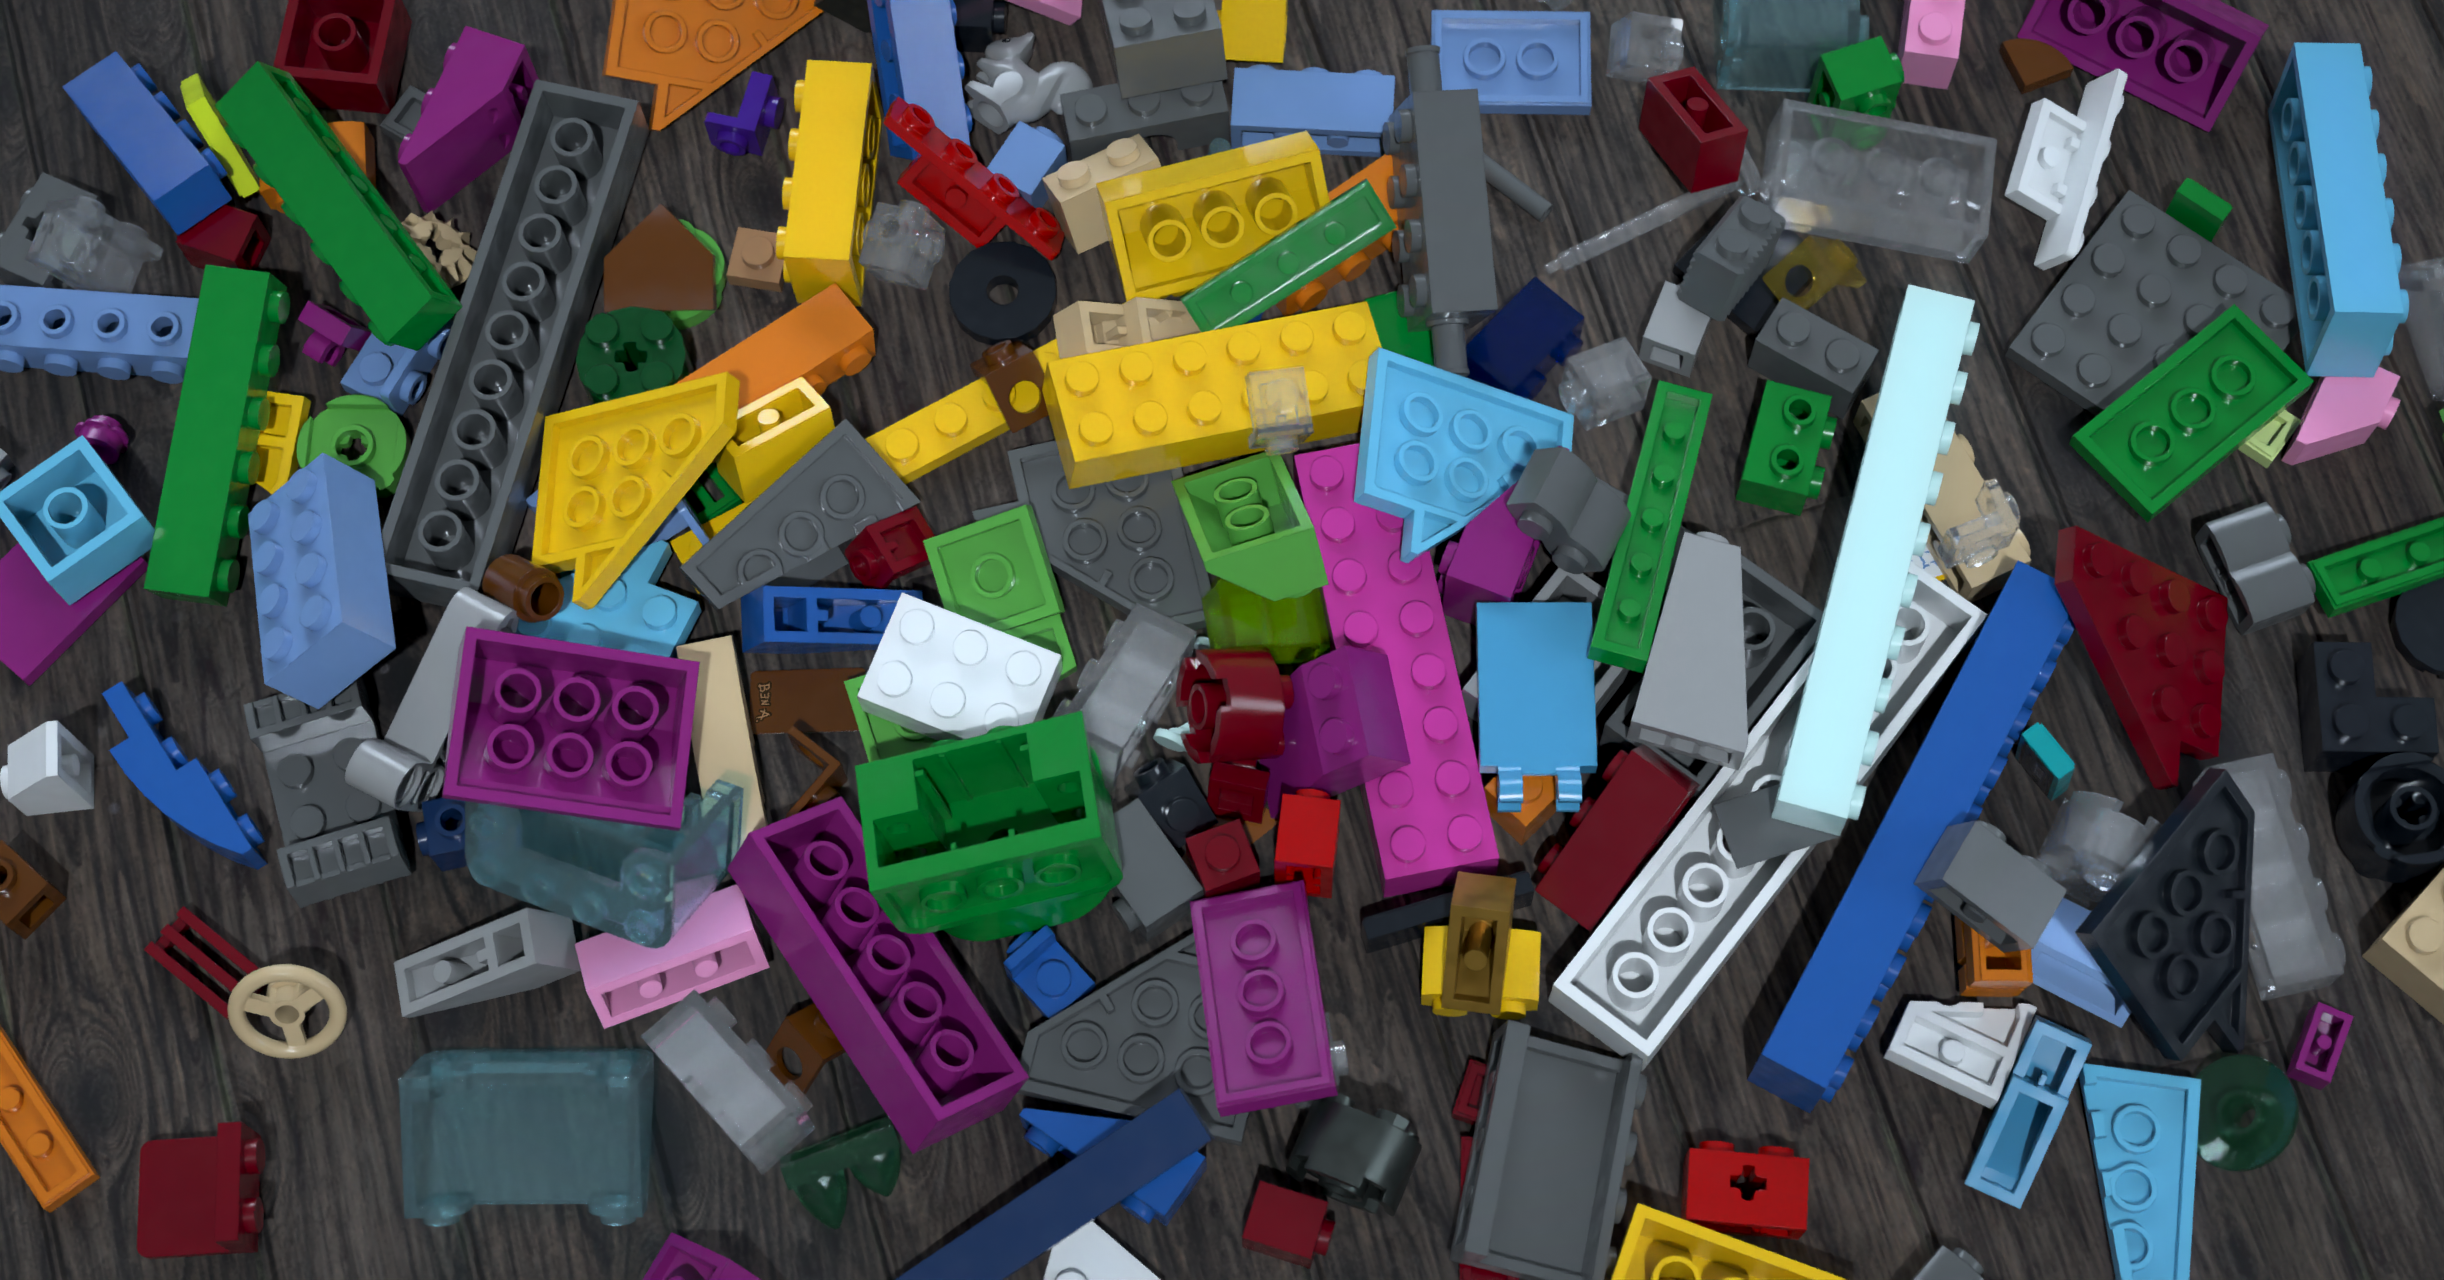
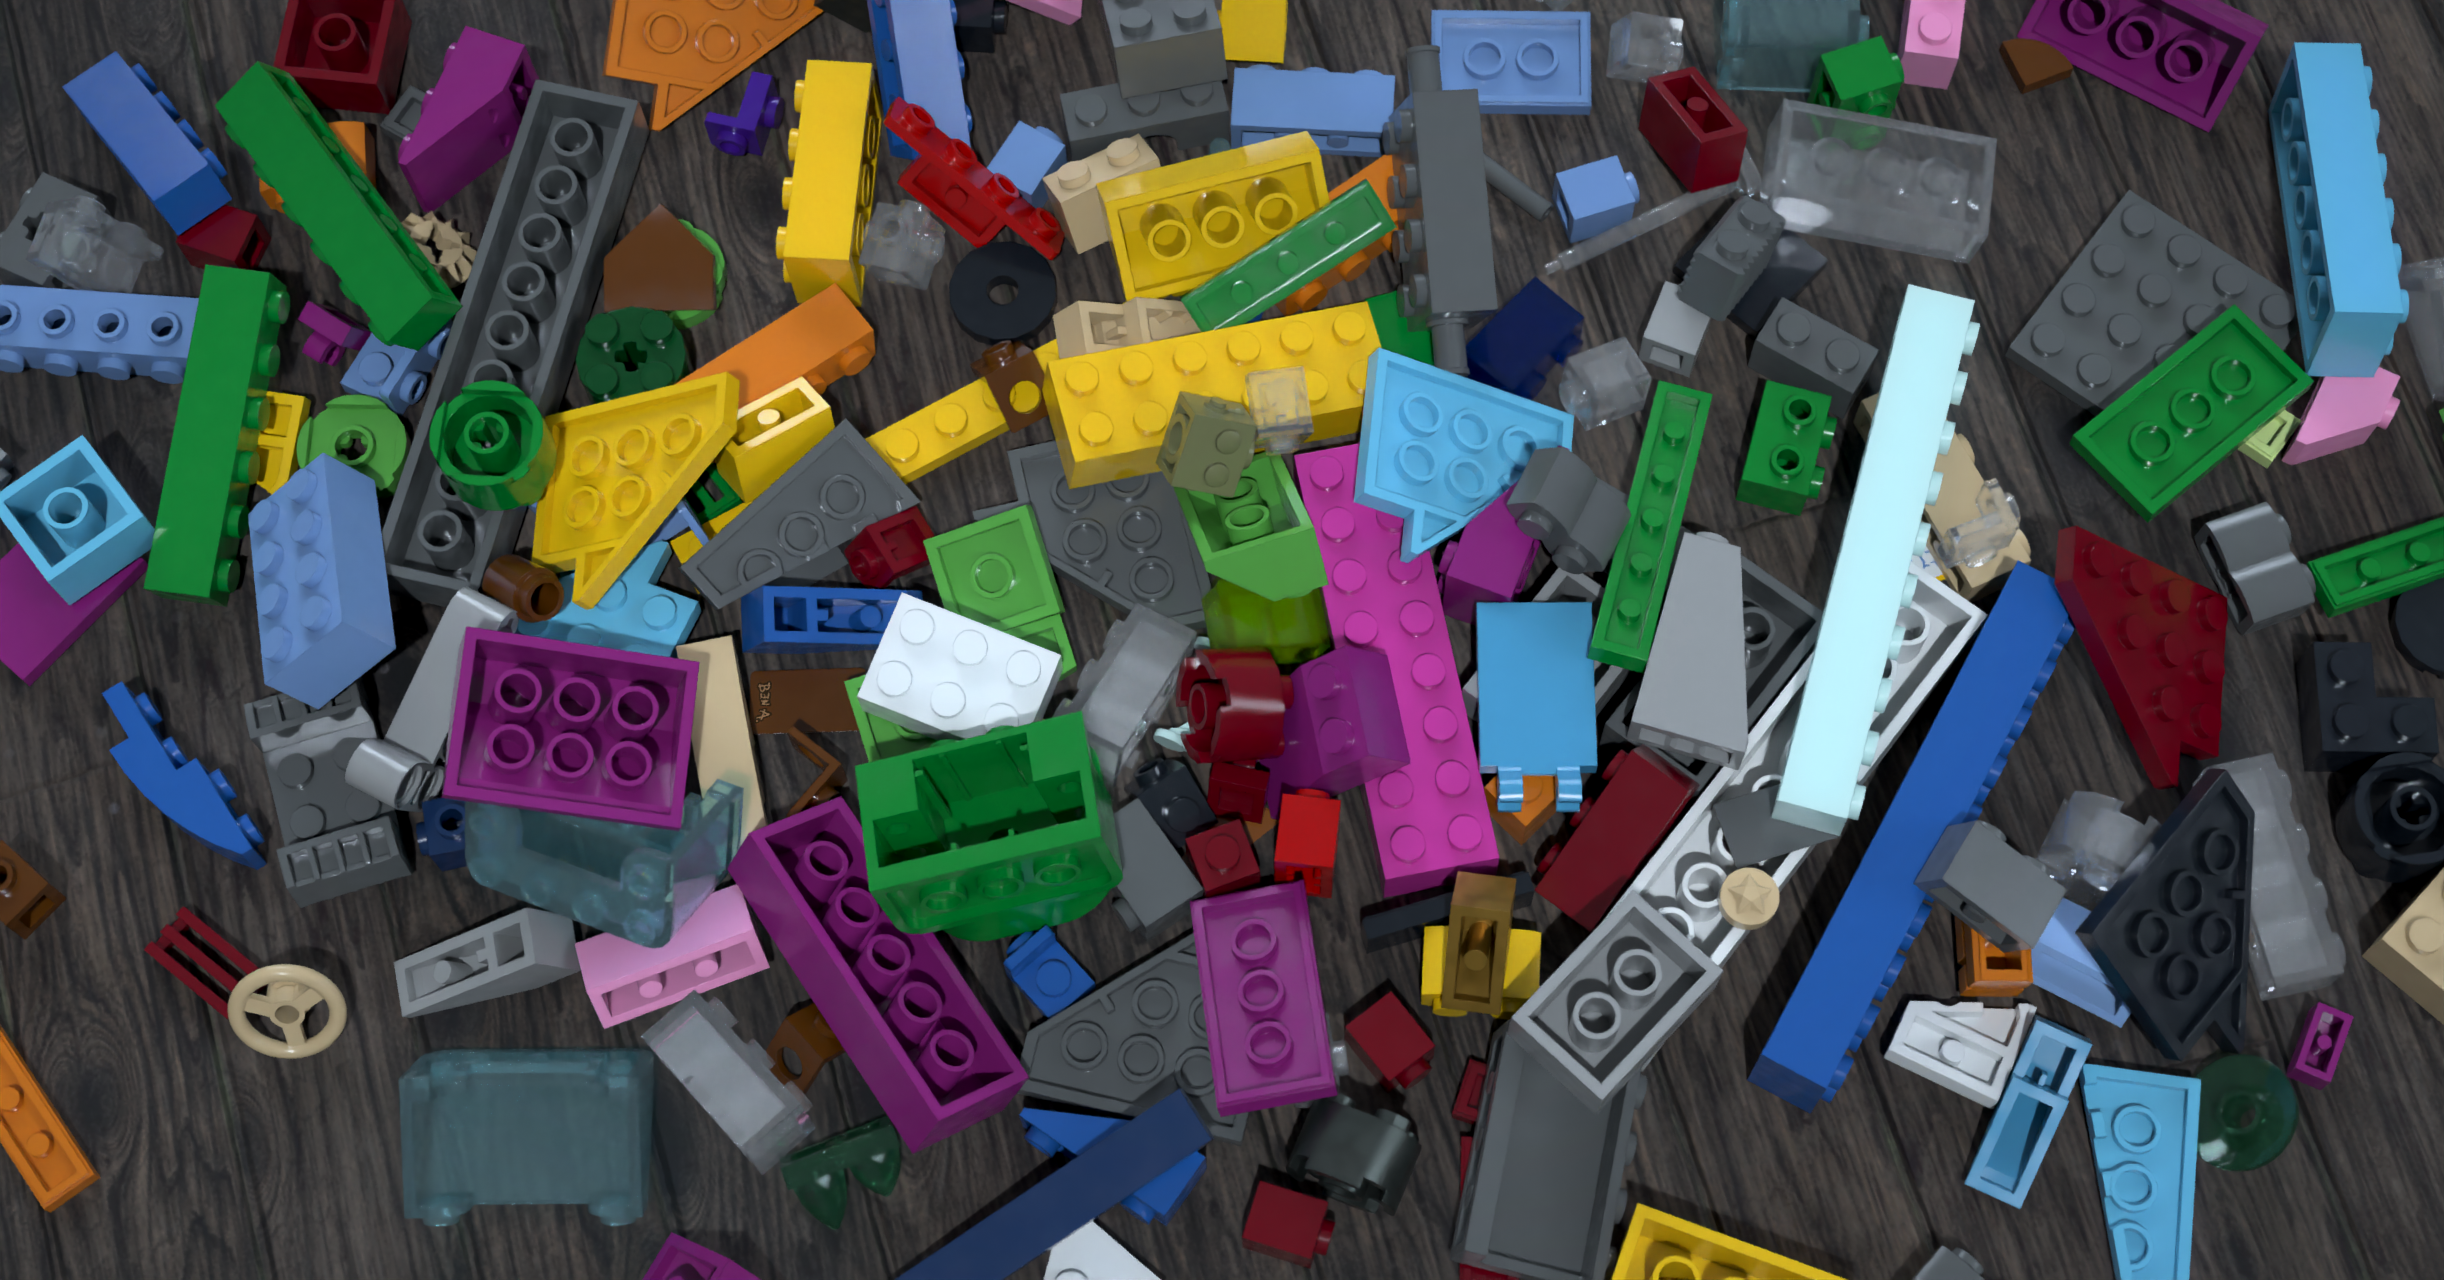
white slope [0,720,94,816] -> none
magenta plate [74,415,129,464] -> none
dark red bracket [137,1121,265,1259] -> none
neon yellow tile [180,73,260,198] -> none
medium nougat plate [726,227,784,292] -> none
light grey animal [965,32,1094,134] -> none
red brick [1681,1141,1810,1240] -> none
clear yellow bracket [1763,235,1867,310] -> none
white bracket [2004,69,2128,270] -> none
teal tile [2015,722,2075,802] -> none
green tile [2165,177,2233,242] -> none
none -> green brick [429,380,557,511]
none -> olive head [1156,391,1258,498]
none -> dark red brick [1344,991,1435,1093]
none -> light grey brick [1507,890,1724,1115]
none -> medium blue brick [1552,155,1640,244]
none -> tan tile [1718,868,1780,930]

